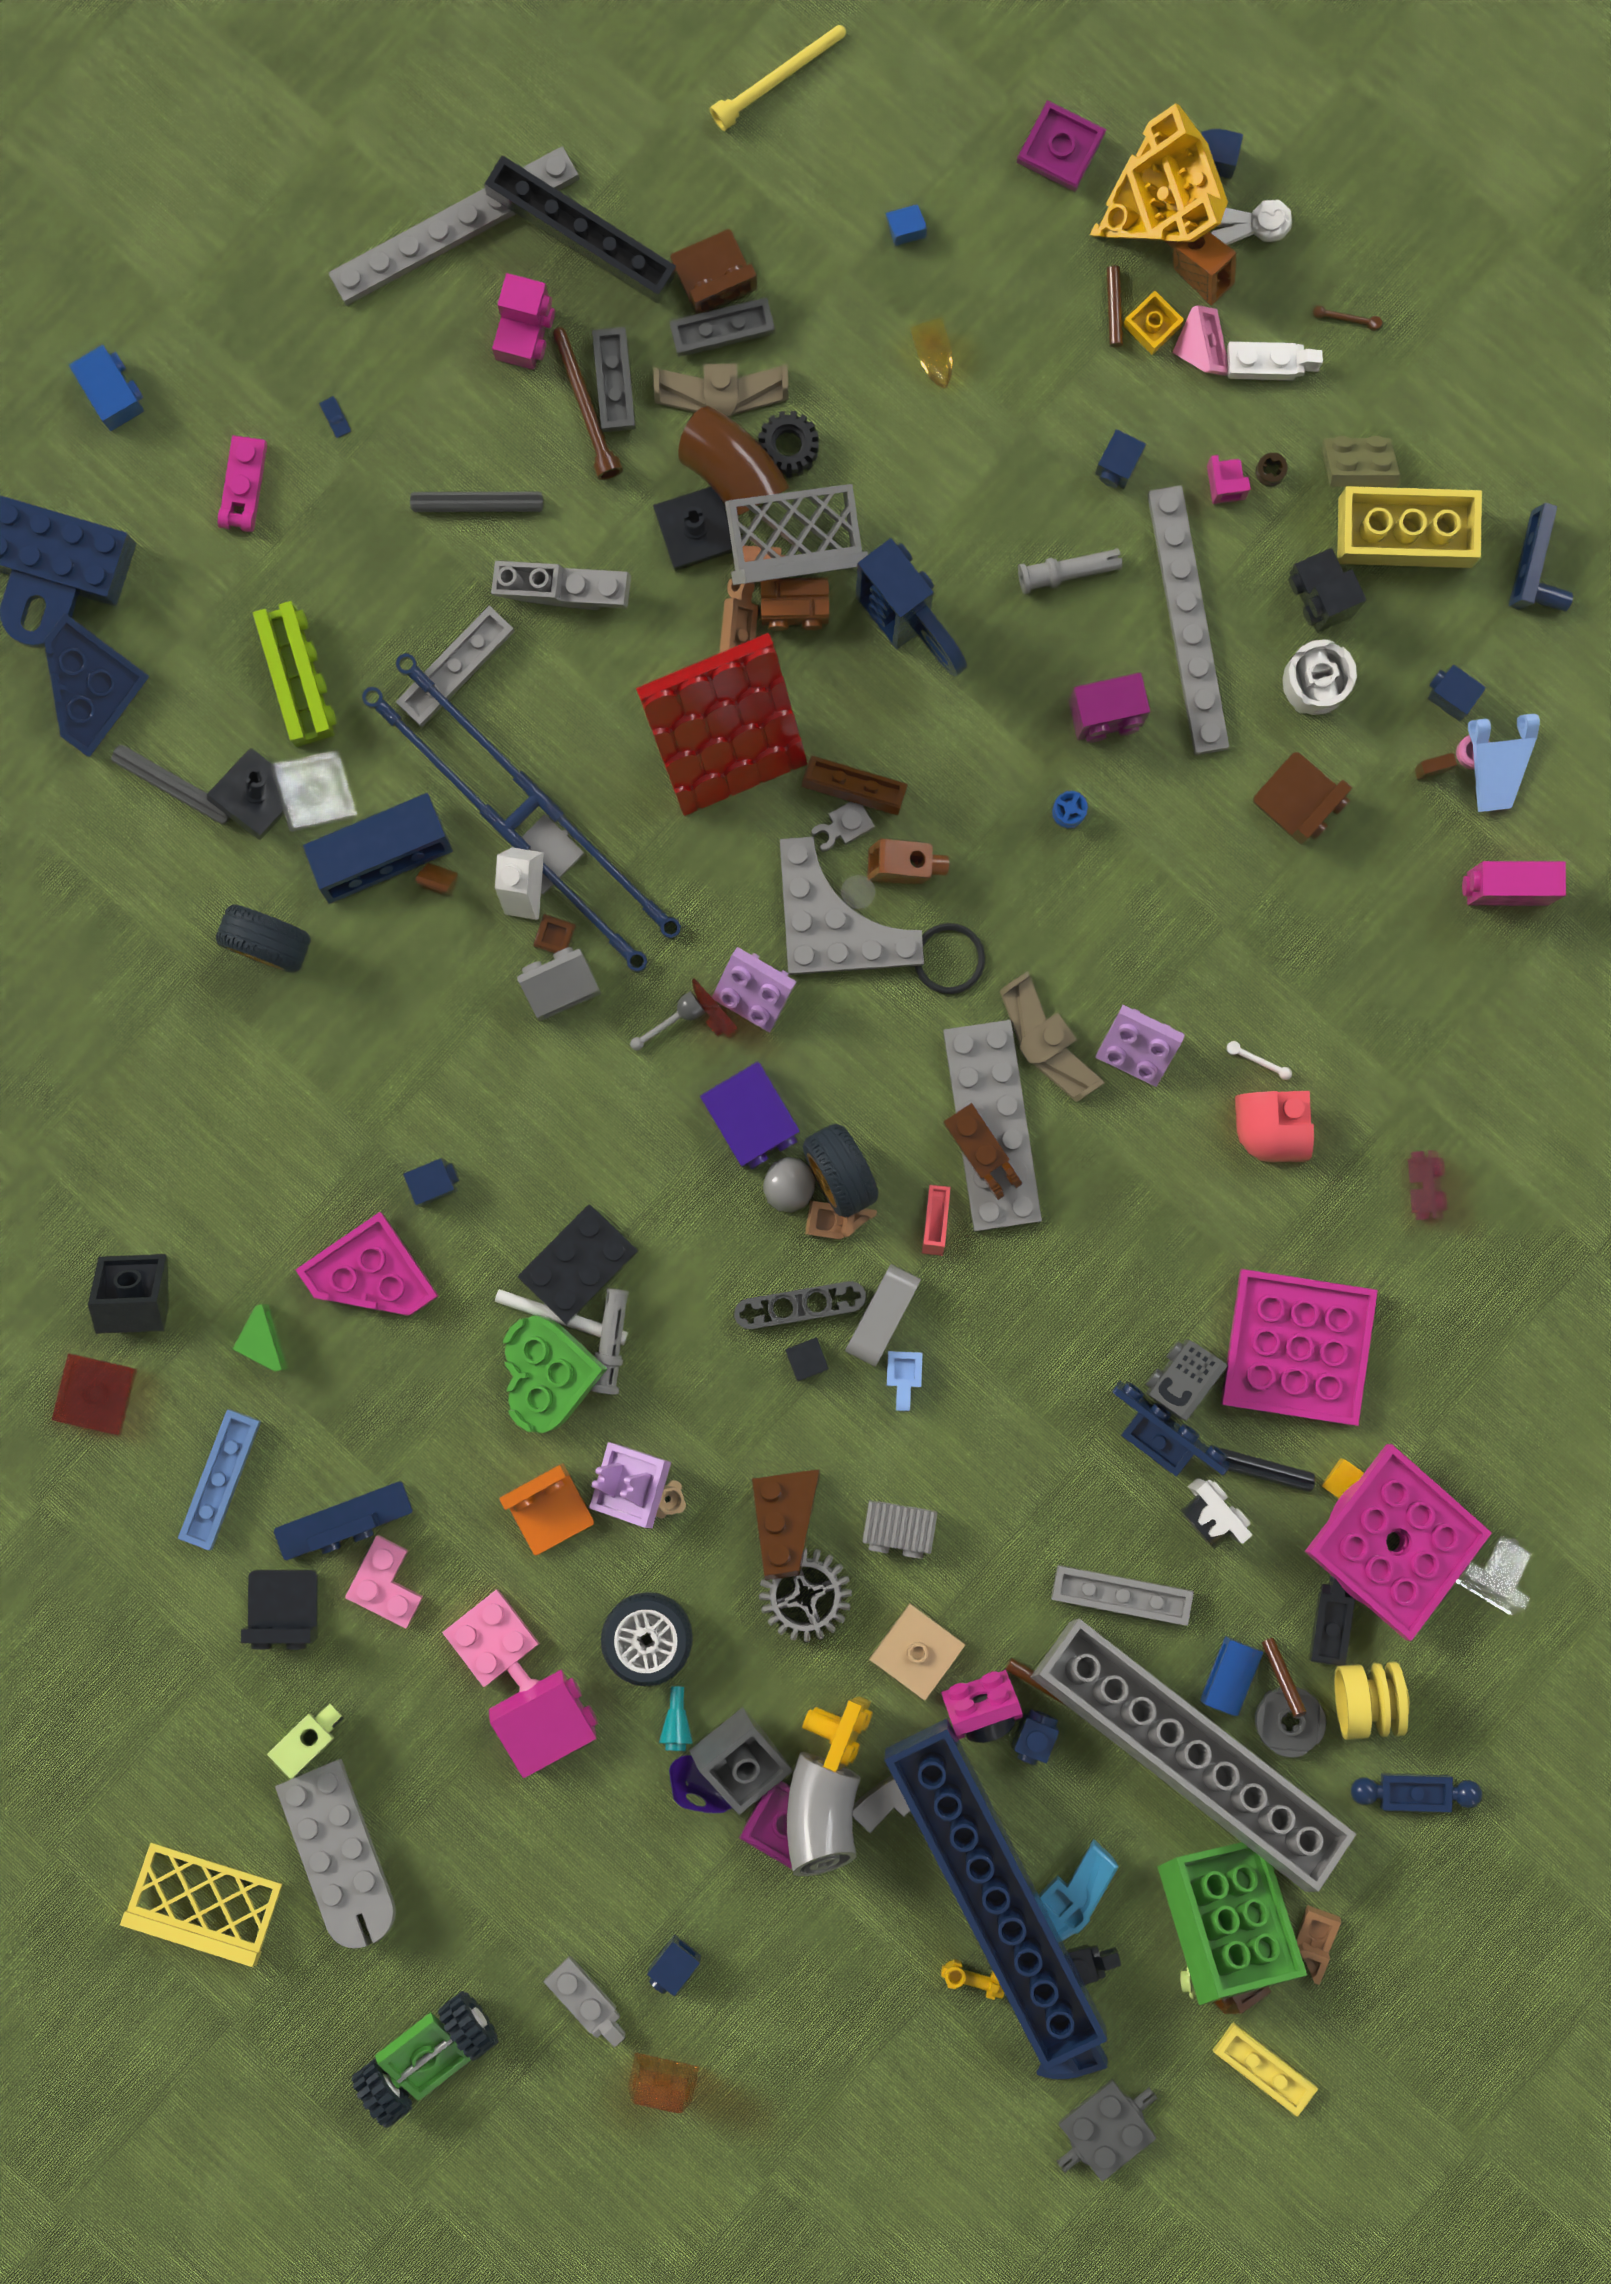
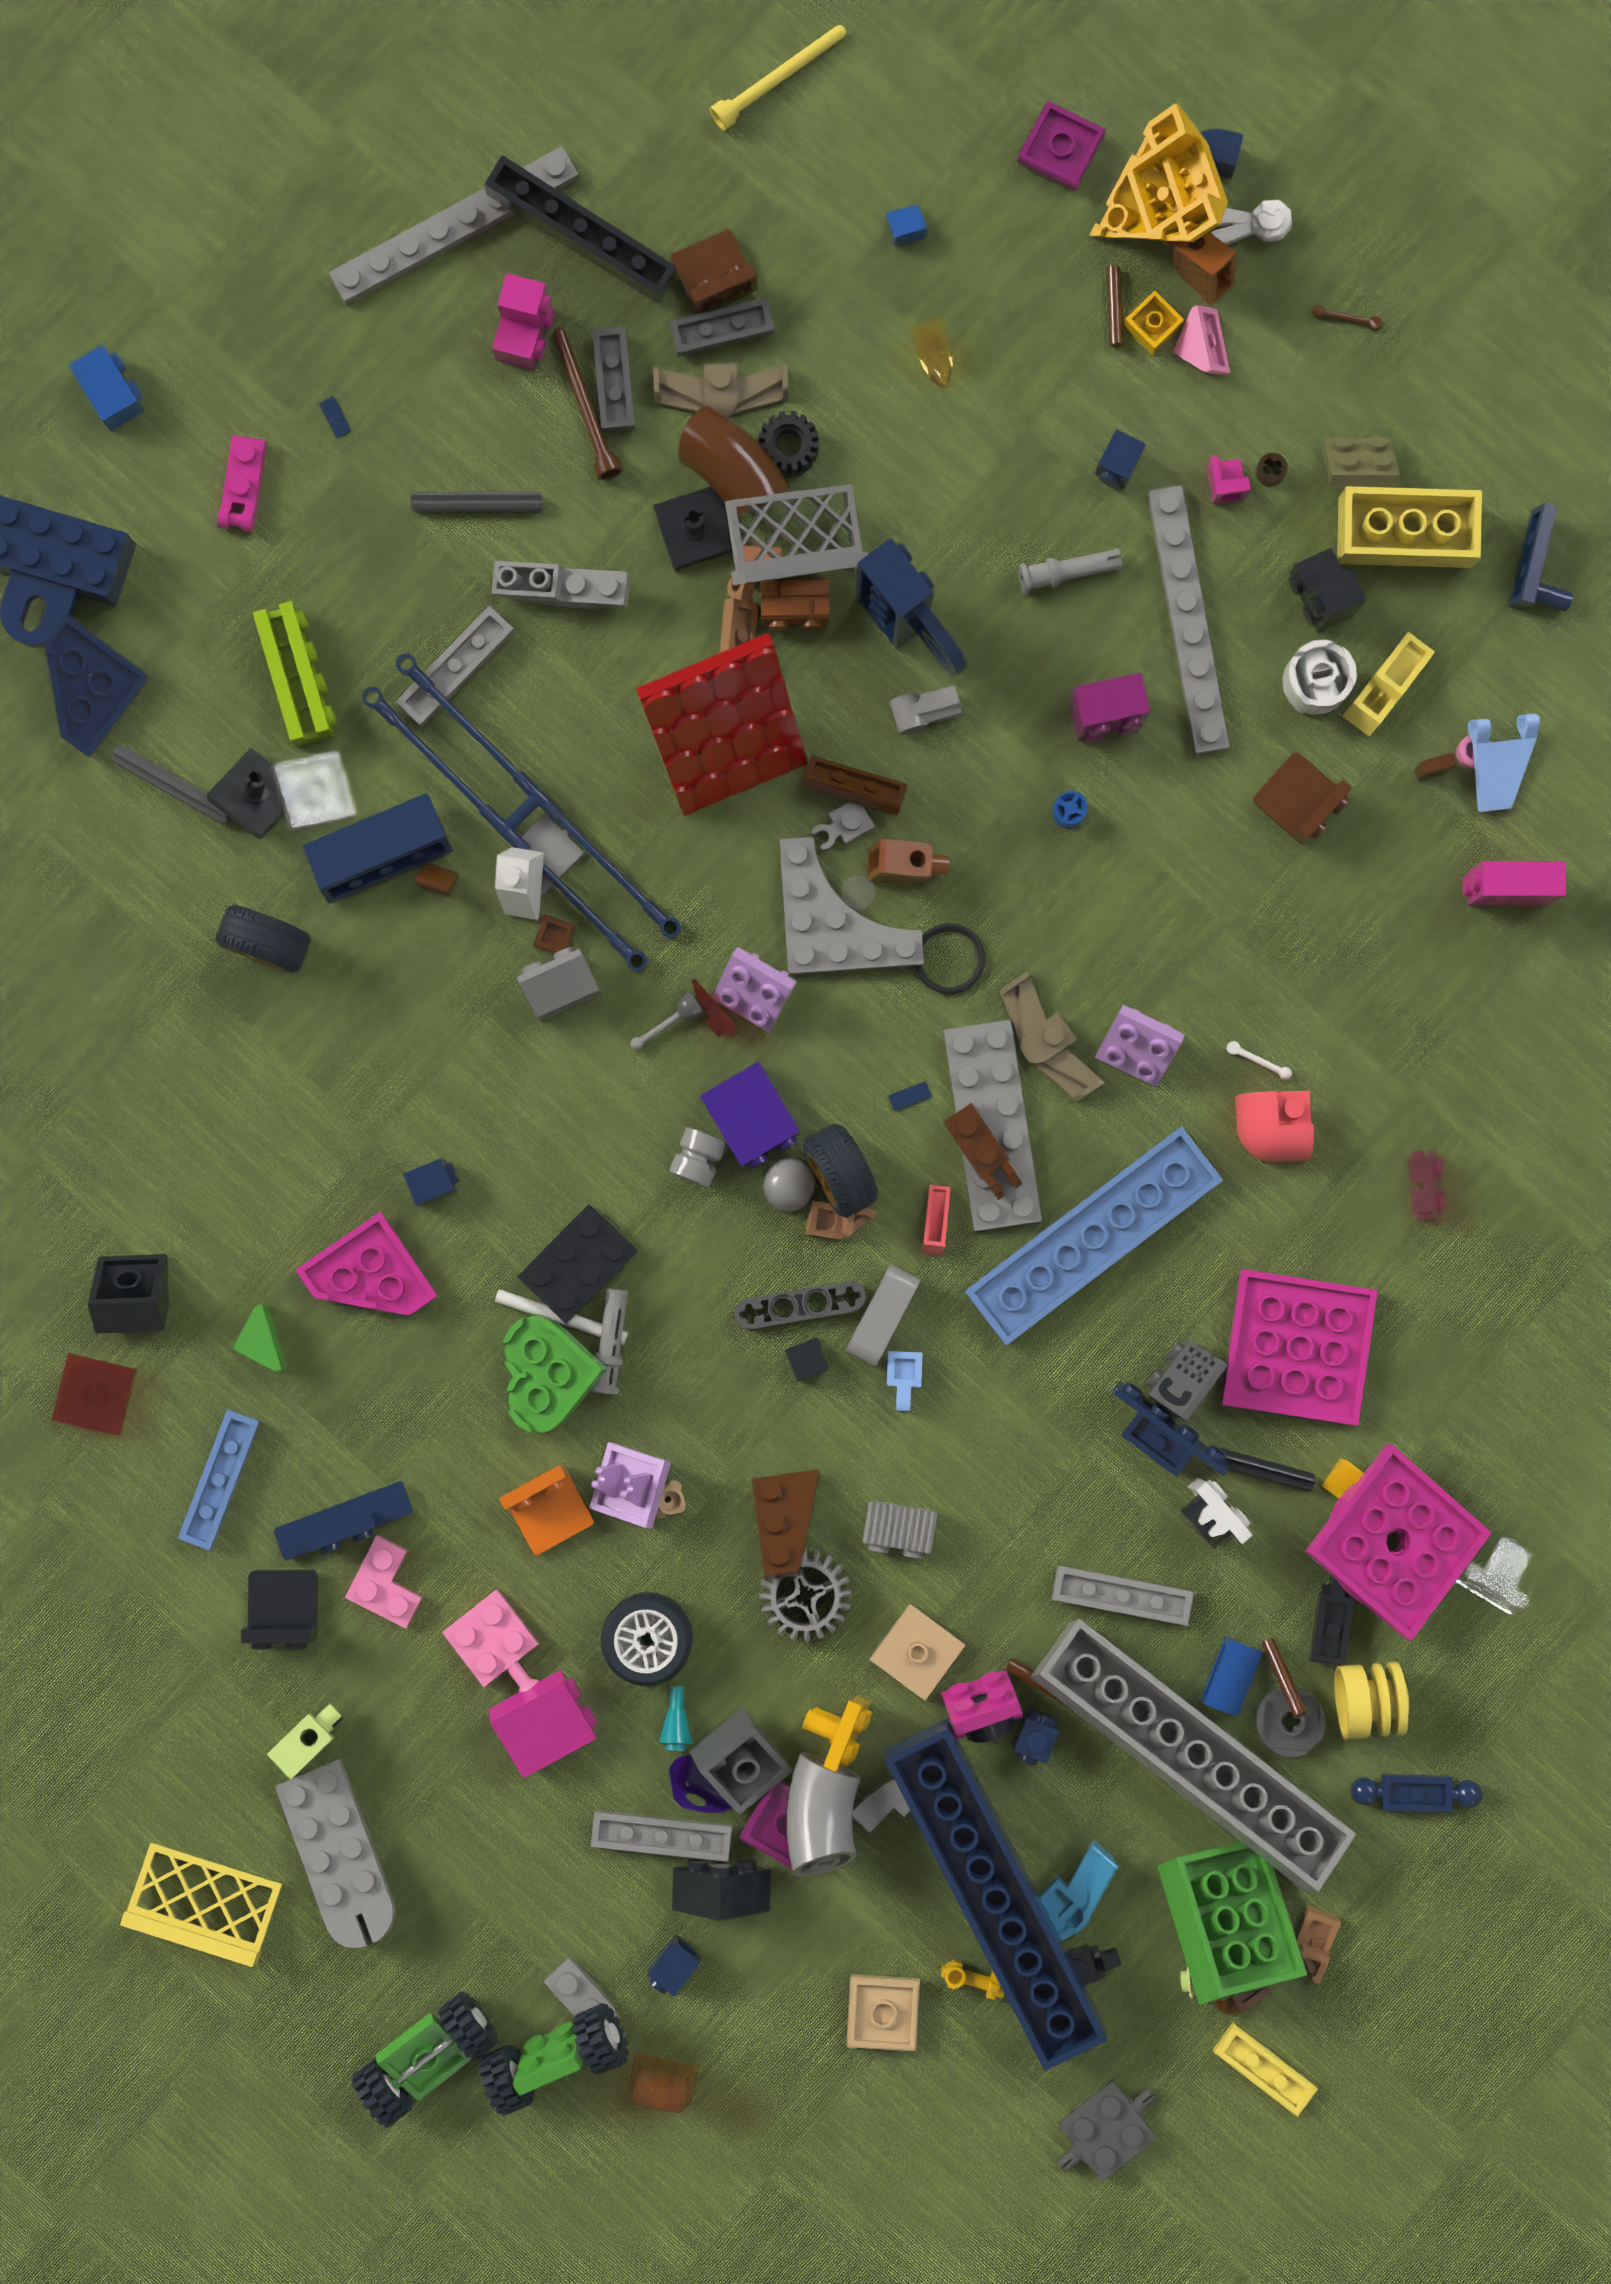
dark blue plate [1036,2045,1108,2079] -> none
white hinge [1227,342,1323,380] -> none
dark blue brick [1427,664,1487,722] -> none
none -> plate [478,2003,629,2116]
none -> light grey plate [590,1810,732,1862]
none -> light grey wheel [669,1127,727,1188]
none -> black brick [672,1859,771,1921]
none -> tan plate [847,1974,920,2051]
none -> dark blue piece [888,1081,932,1111]
none -> light grey piece [890,686,962,735]
none -> medium blue plate [964,1126,1223,1346]
none -> light yellow slope [1343,631,1435,736]

